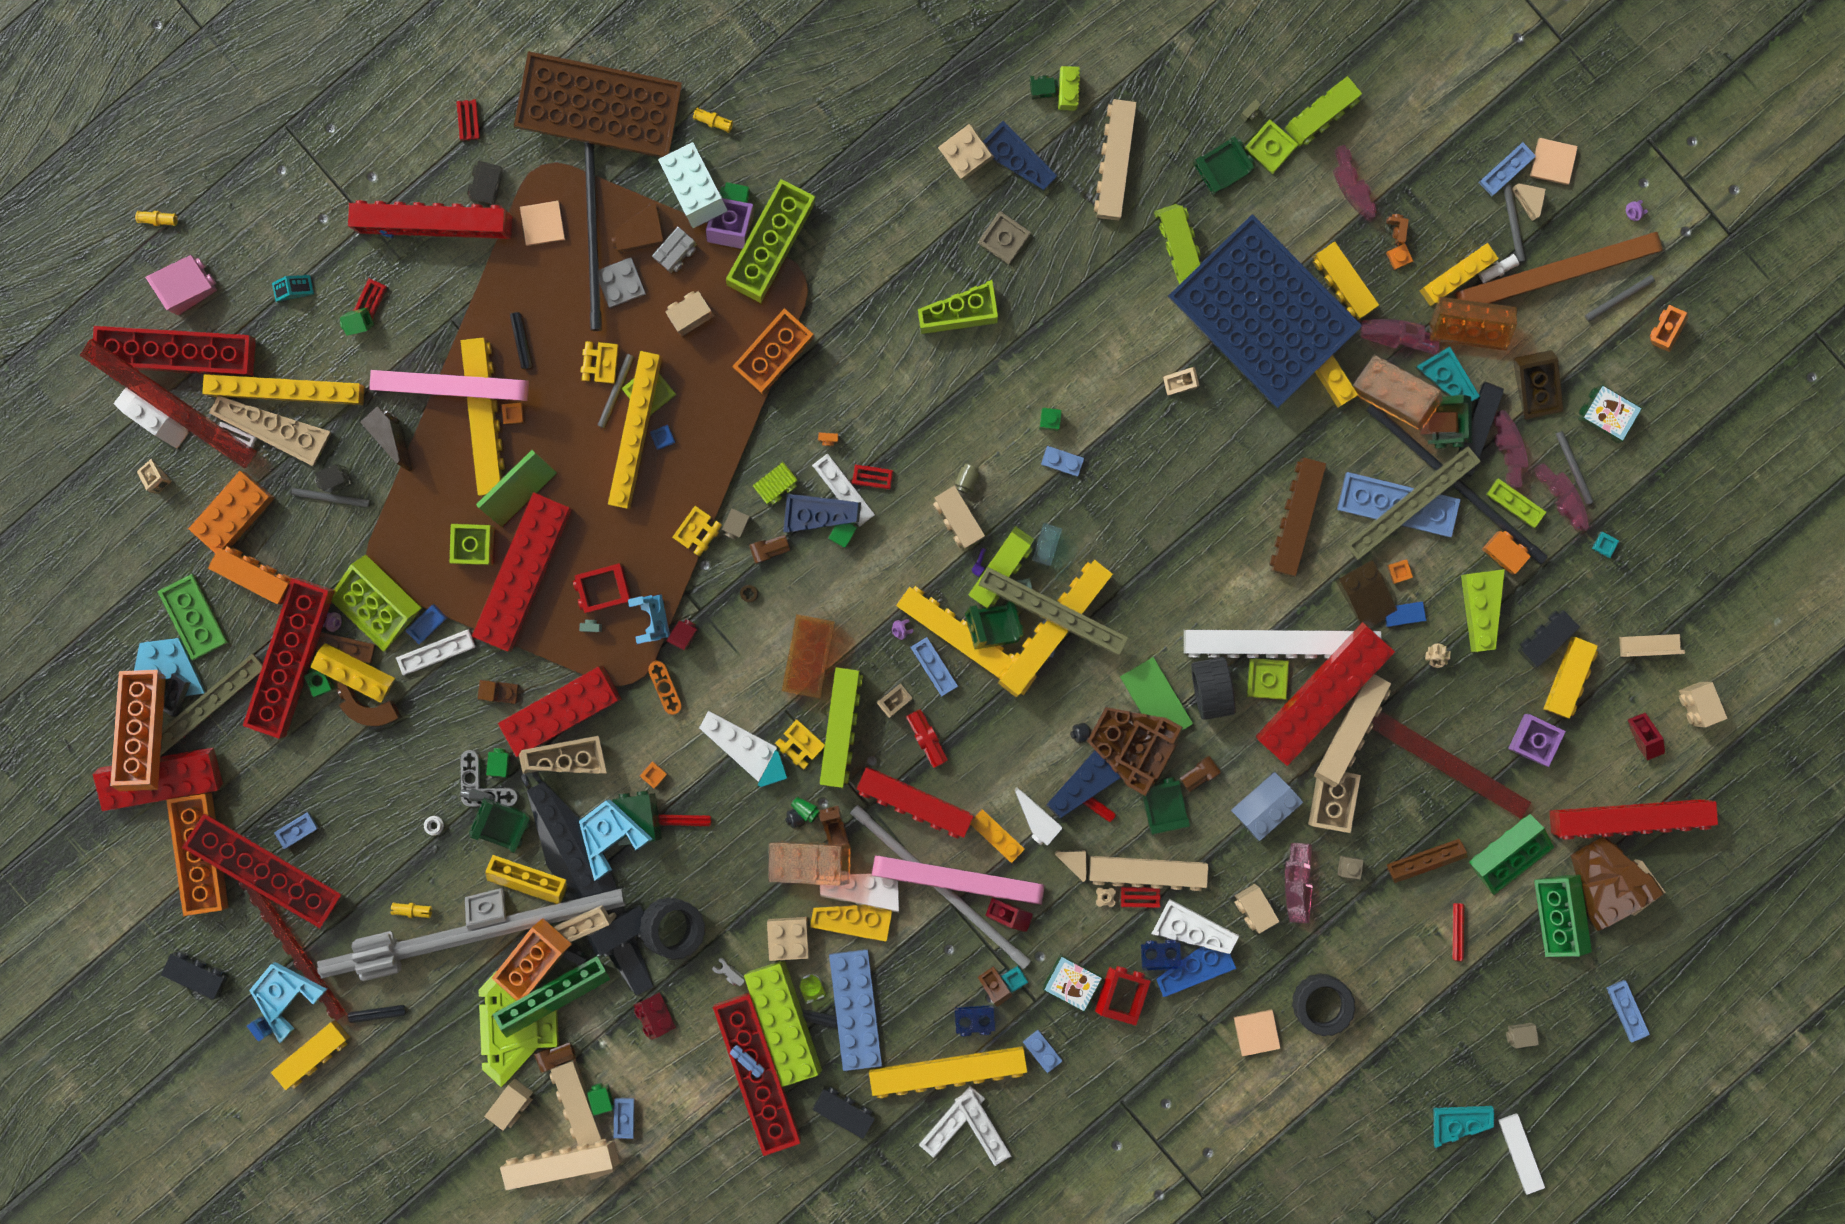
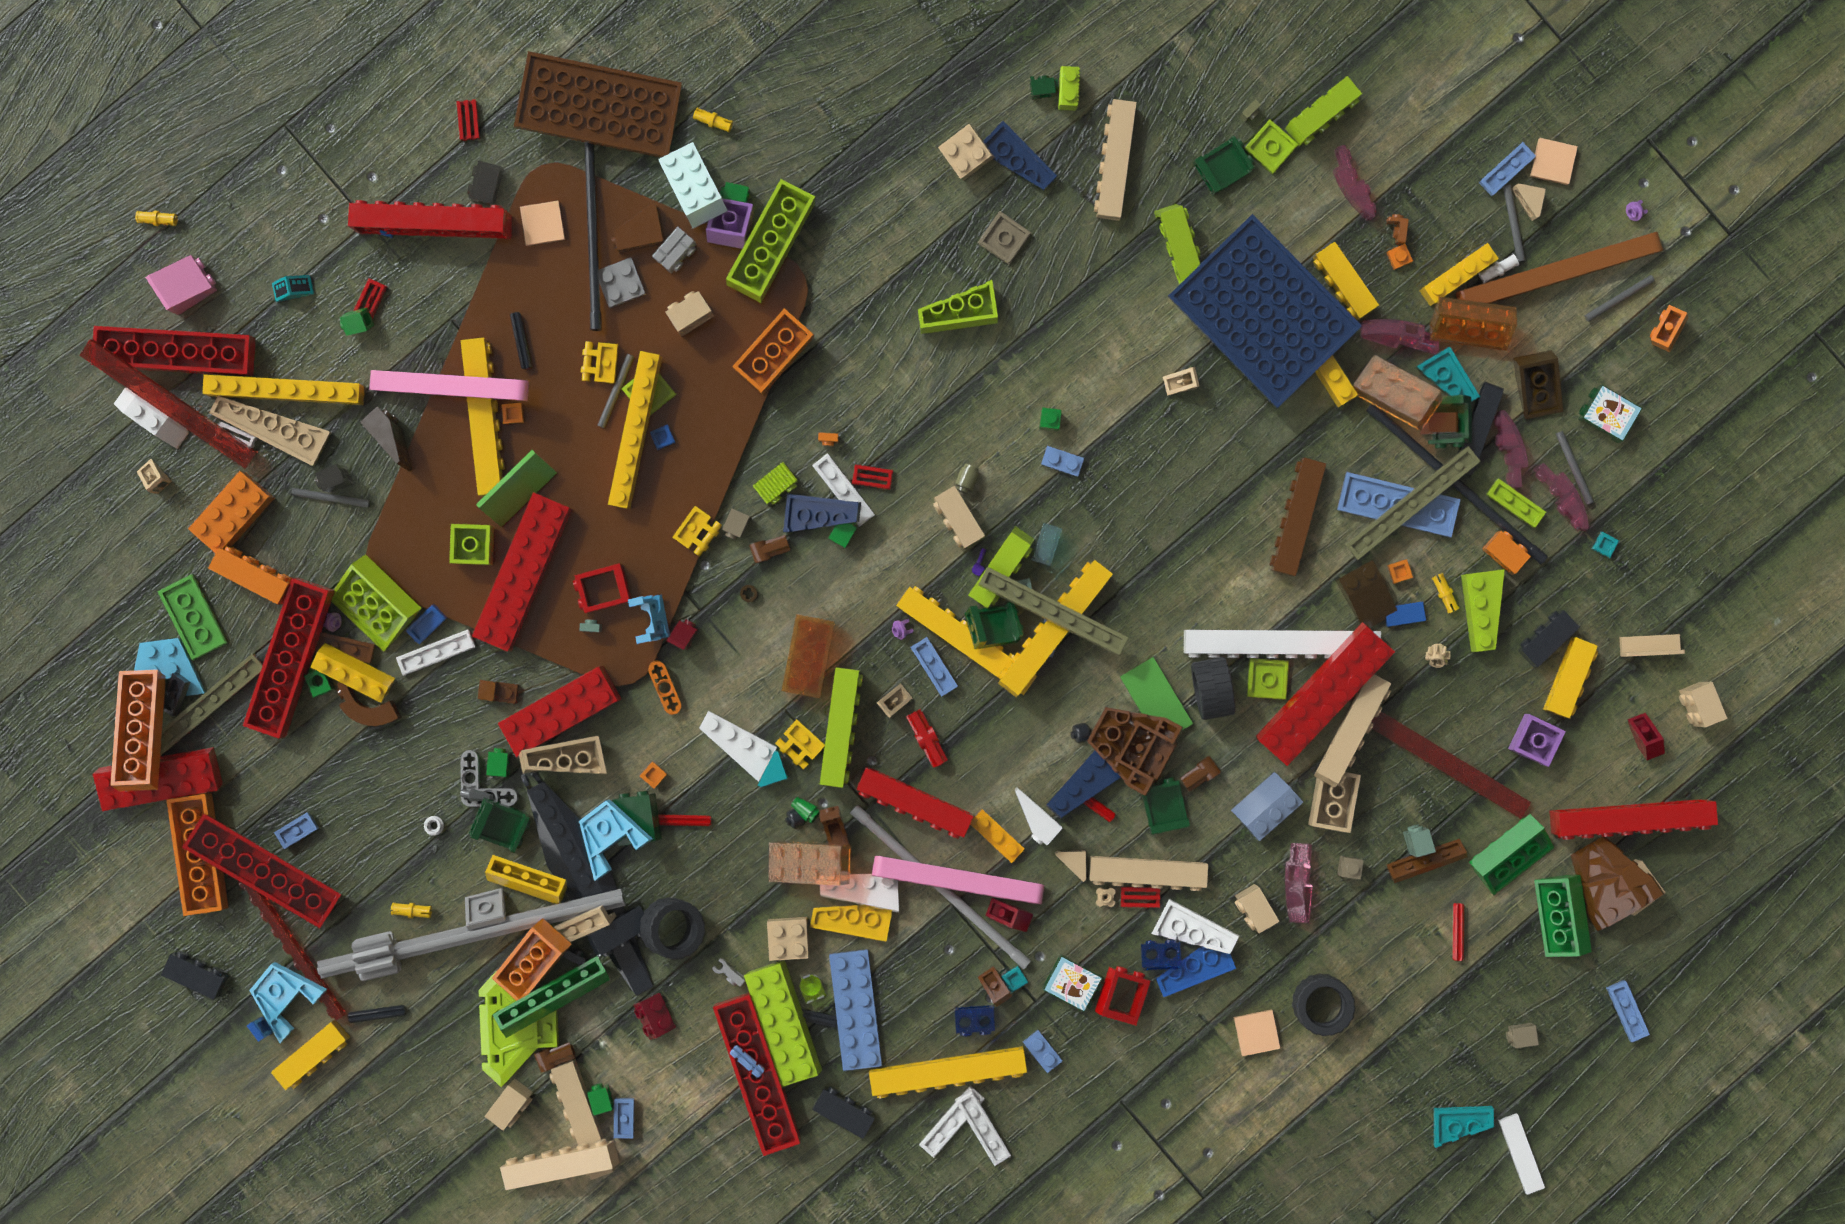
none -> sand green brick [1403,824,1436,857]
none -> yellow pin [1432,573,1459,613]

